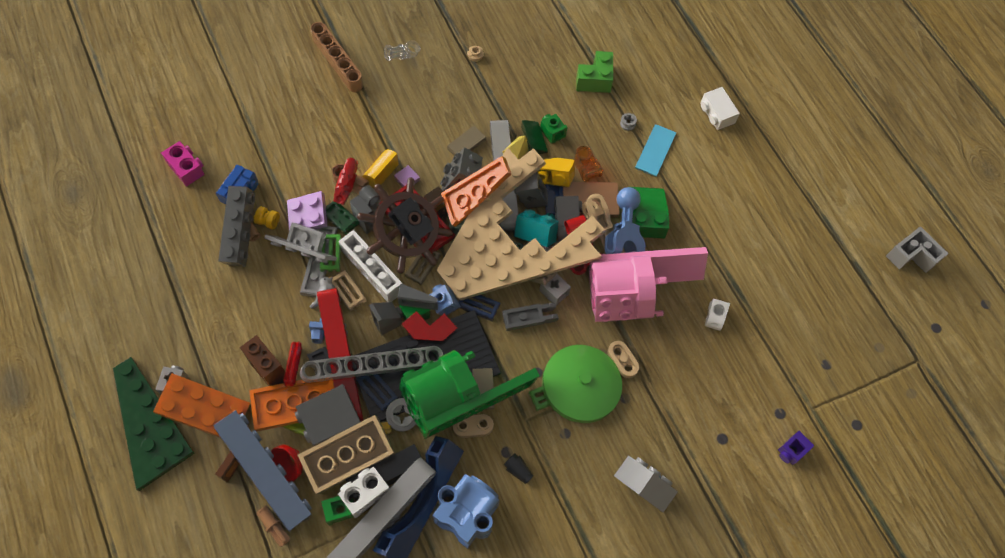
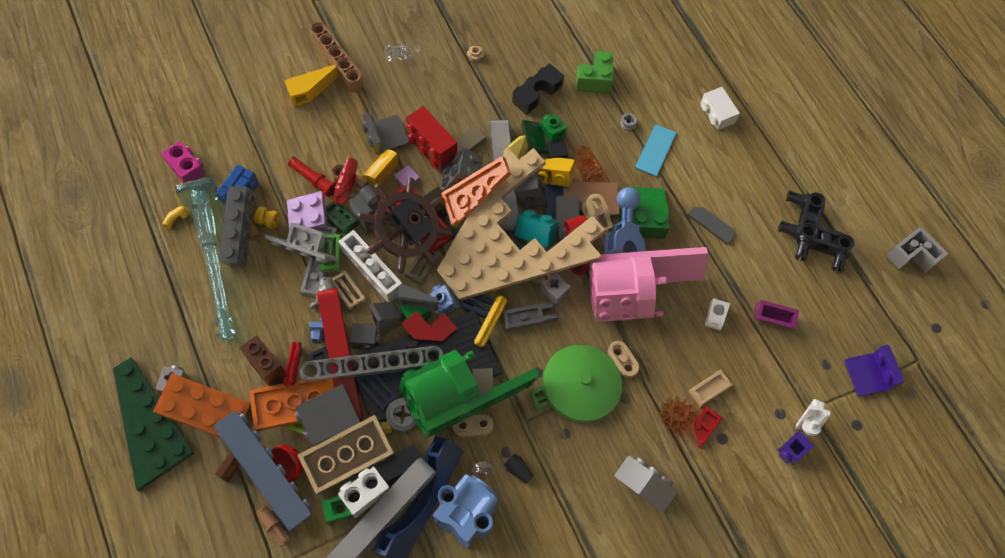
none -> yellow arm [162,206,189,229]
none -> clear light blue piece [175,178,236,341]
none -> yellow slope [285,65,338,107]
none -> red pin [288,156,336,197]
none -> dark grey brick [350,323,381,350]
none -> dark grey bracket [361,113,409,155]
none -> red brick [406,106,458,173]
none -> clear tile [471,461,493,477]
none -> yellow axle [474,296,507,348]
none -> black arch [512,63,565,115]
none -> black tile [546,140,568,159]
none -> clear orange gear [659,396,695,432]
none -> dark grey piece [687,207,734,245]
none -> tan tile [688,369,733,407]
none -> red tile [694,406,723,448]
none -> magenta brick [754,300,799,330]
none -> black pin [777,190,855,273]
none -> white hips [796,399,830,436]
none -> dark purple bracket [844,345,905,397]

